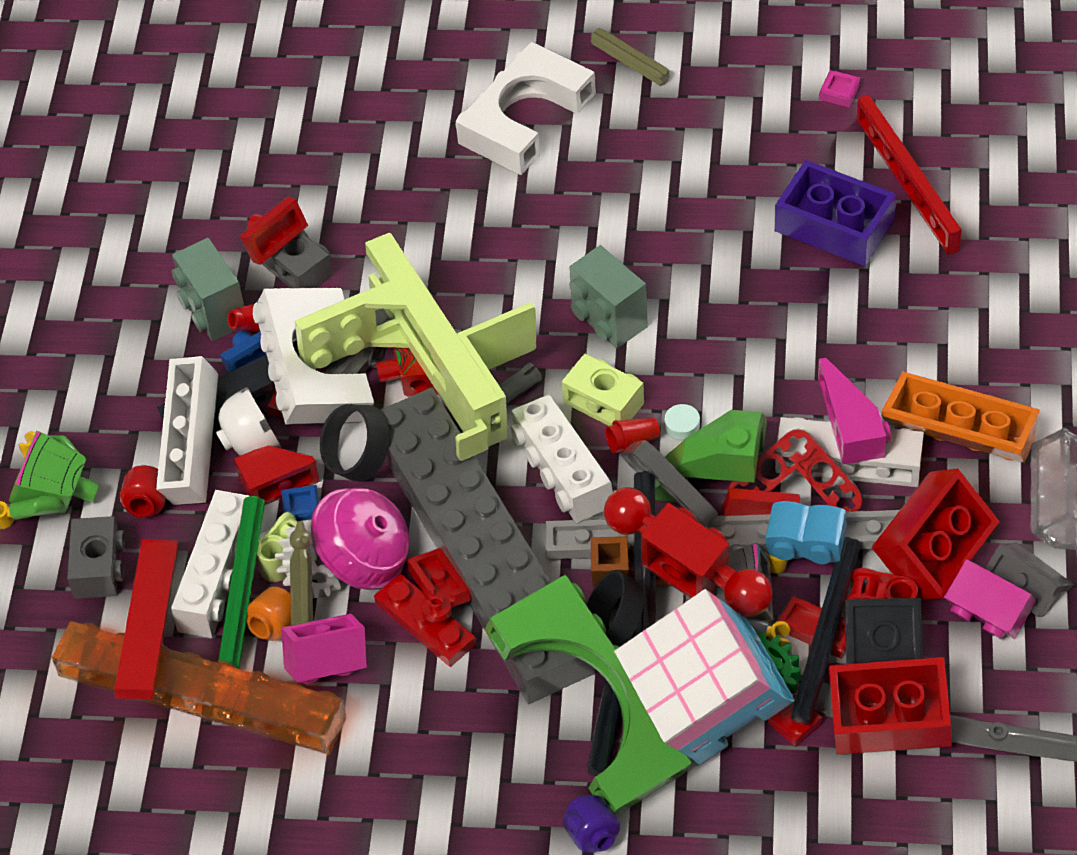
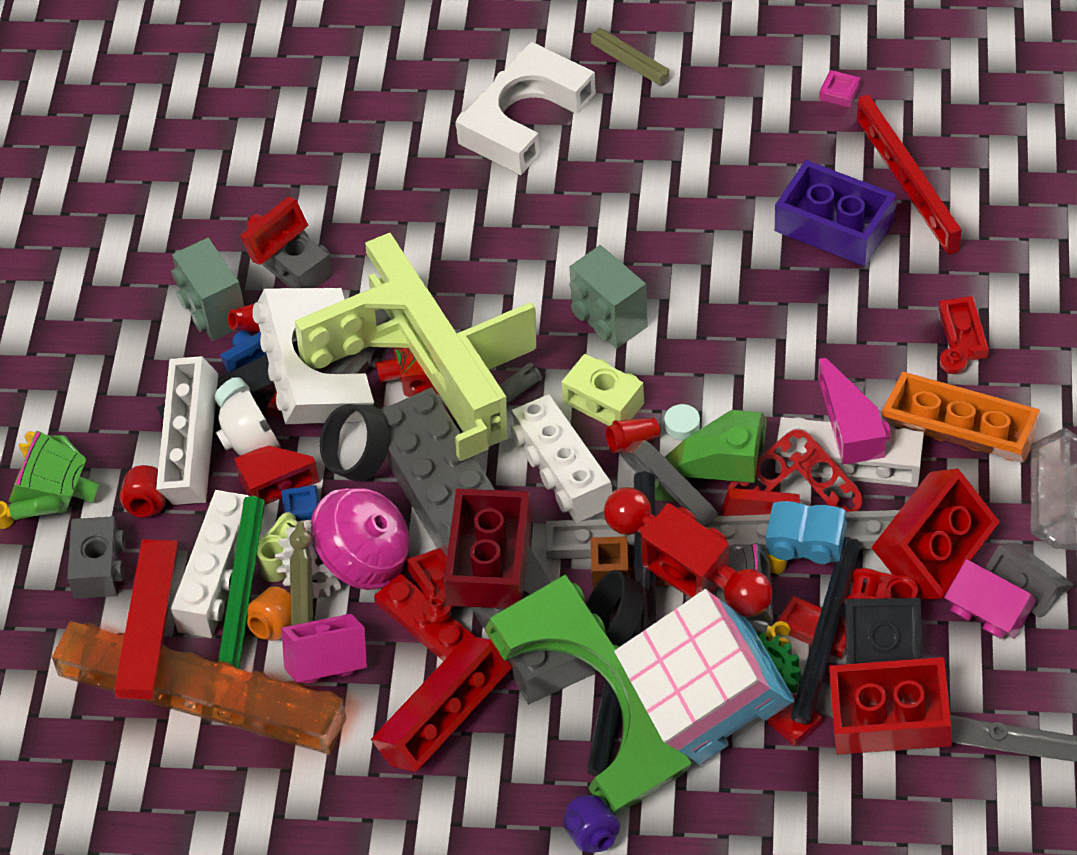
none -> light aqua tile [214,377,250,408]
none -> red brick [371,636,512,772]
none -> dark red brick [444,488,532,609]
none -> red hinge [938,296,989,374]

